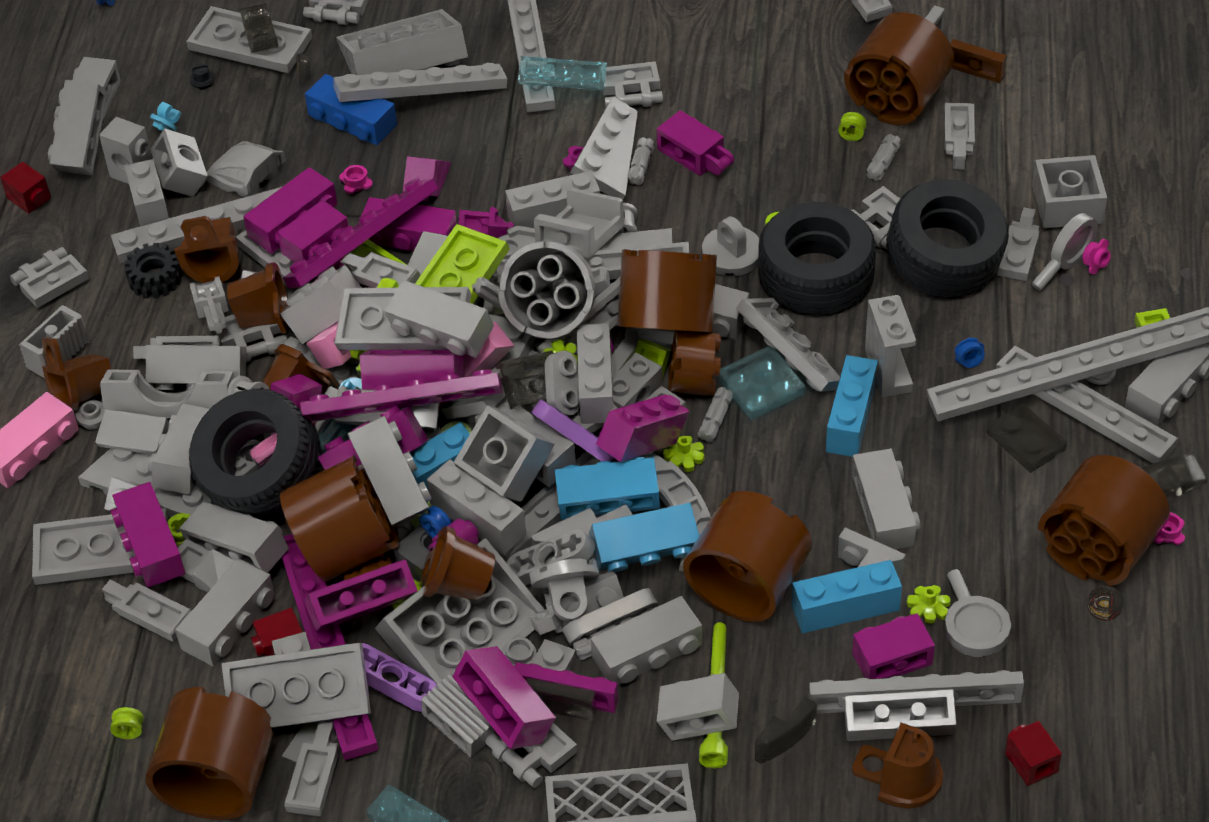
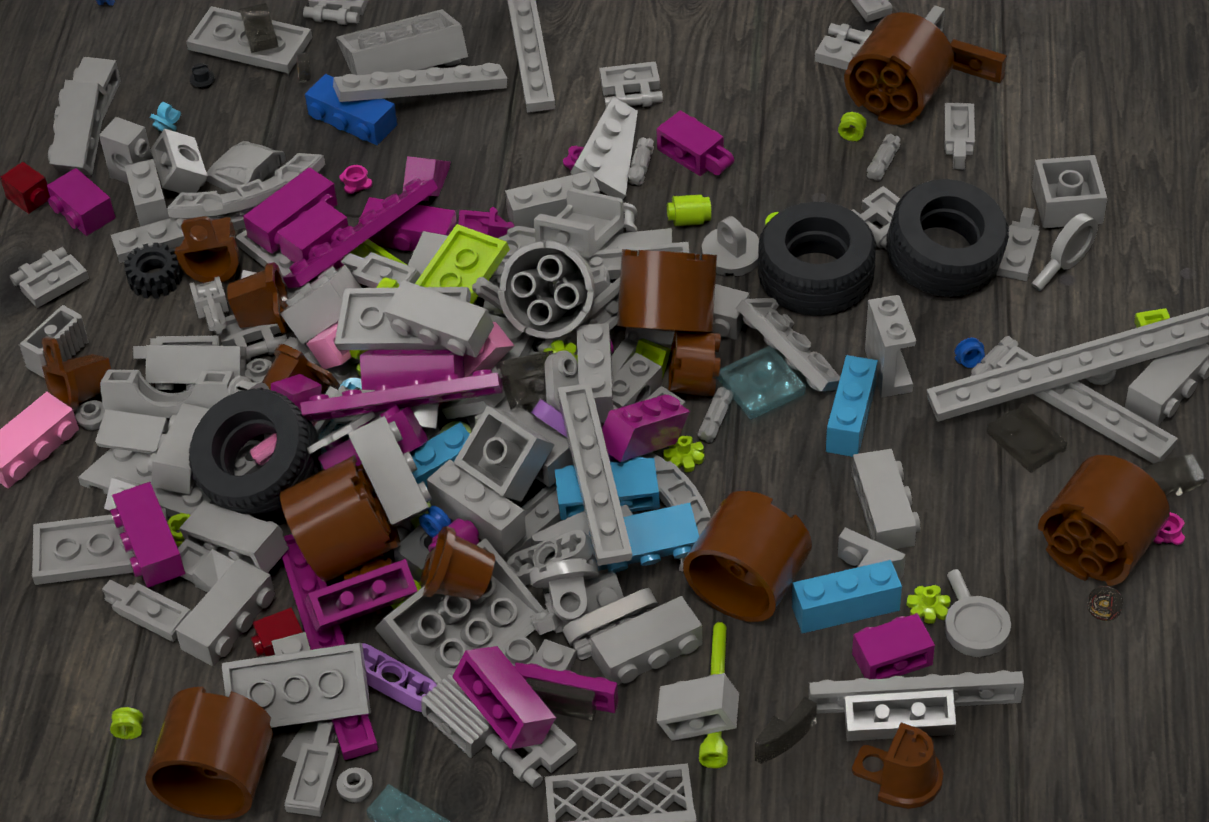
clear light blue plate [518,56,607,90] -> none
dark red brick [1005,720,1062,787] -> none
dark pink plate [1082,239,1111,274] -> none
none -> magenta brick [47,168,116,236]
none -> light grey tile [167,153,325,218]
none -> light grey plate [245,358,272,382]
none -> light grey piece [307,411,376,454]
none -> light grey plate [336,767,373,803]
none -> light grey plate [558,383,632,566]
none -> lime brick [667,194,711,226]
none -> light grey plate [815,23,872,70]
none -> light grey axle [971,336,1018,376]

